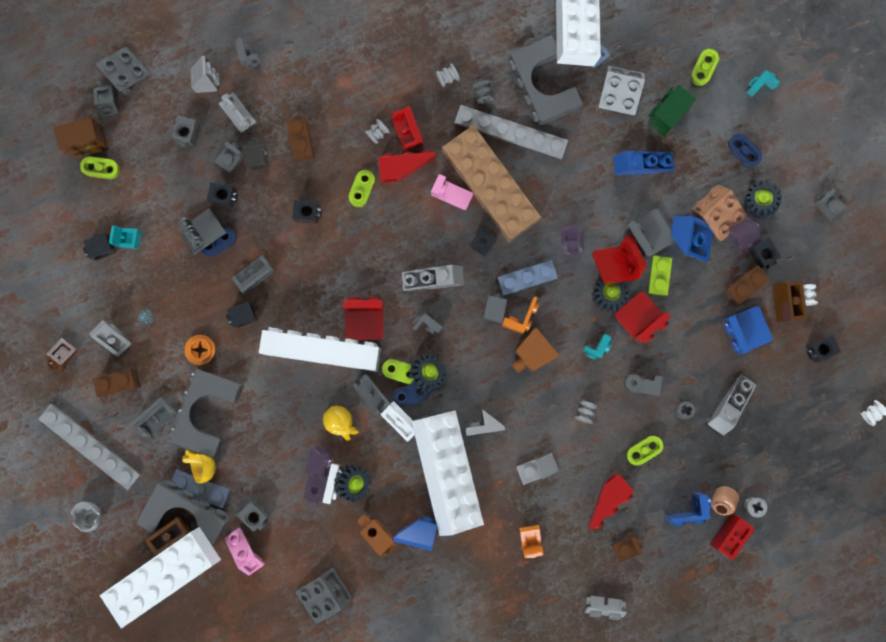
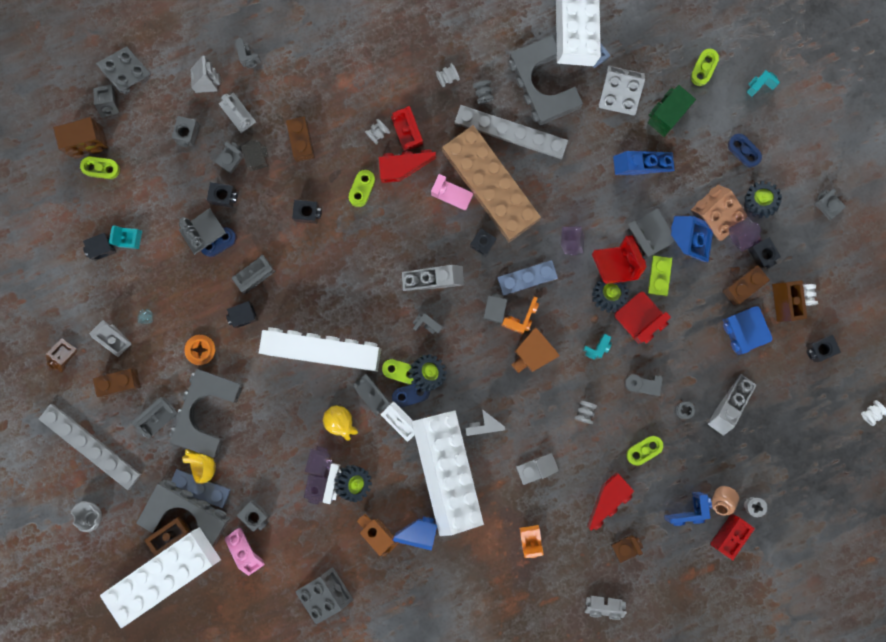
red bracket [343,297,384,340] -> none

